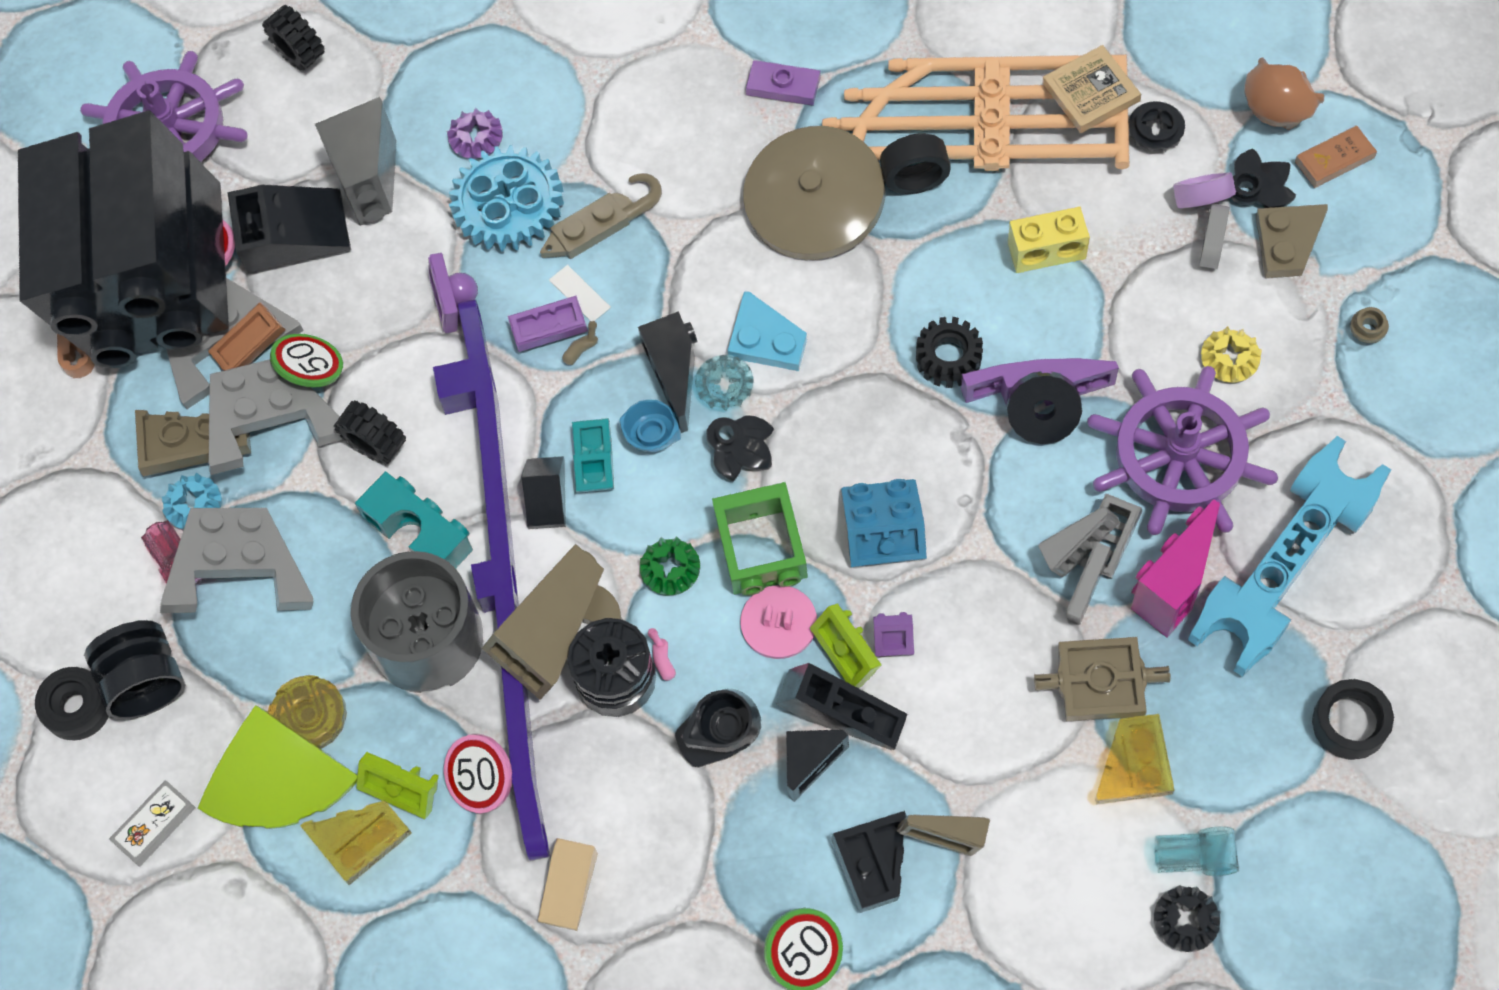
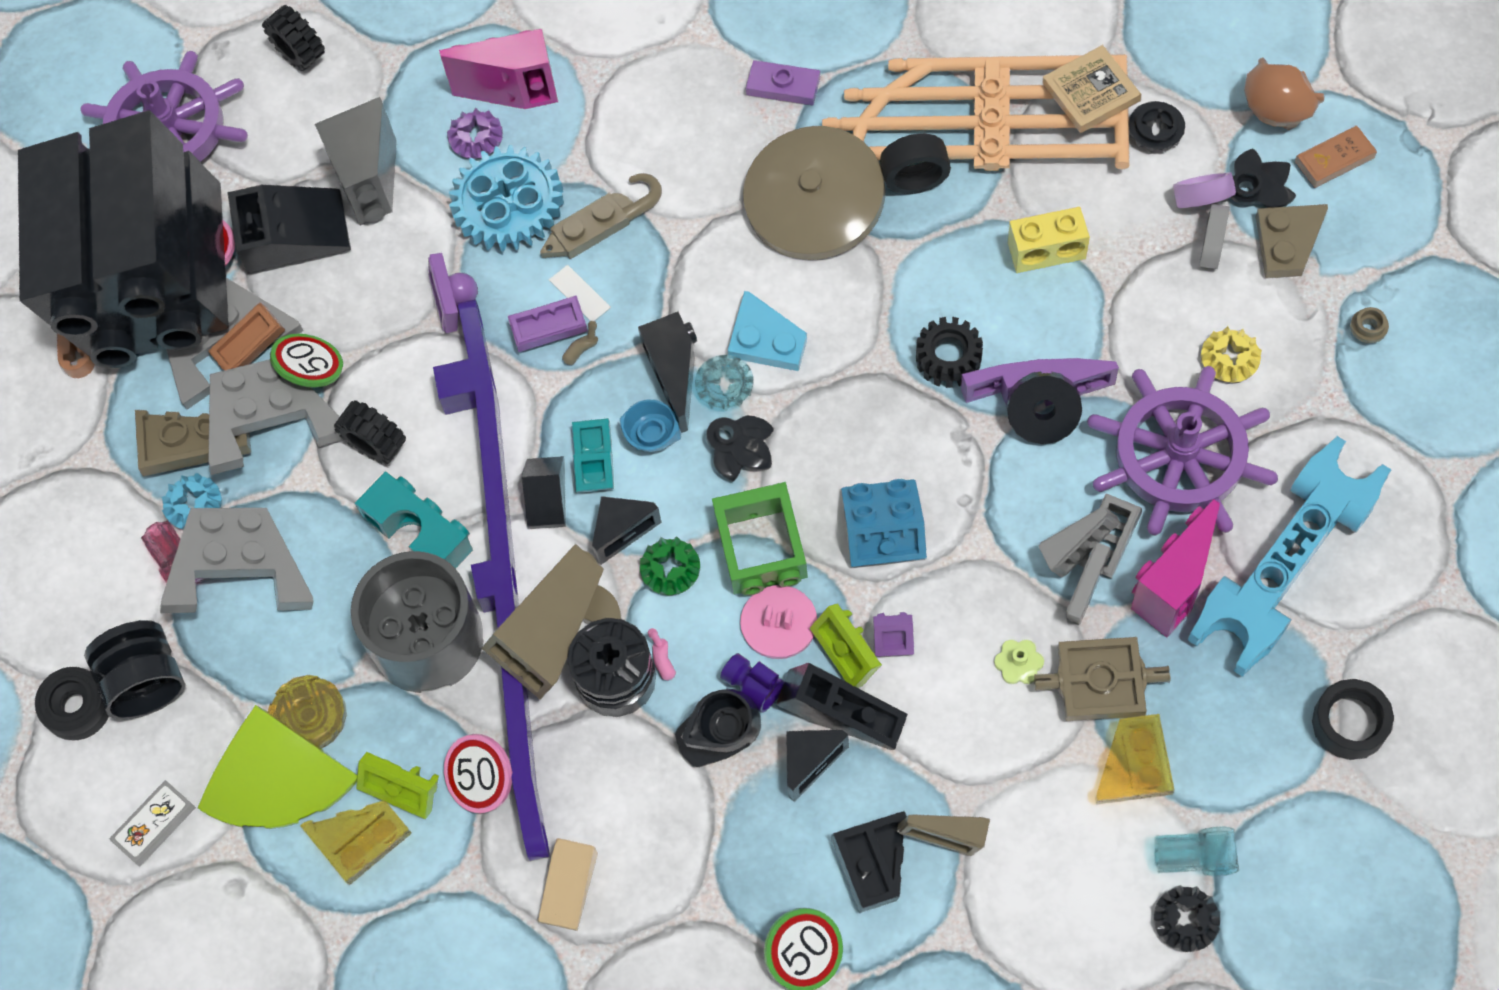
none -> dark pink slope [439,29,558,109]
none -> black slope [592,496,662,565]
none -> dark purple piece [720,653,784,713]
none -> yellowish green plant [994,640,1044,684]

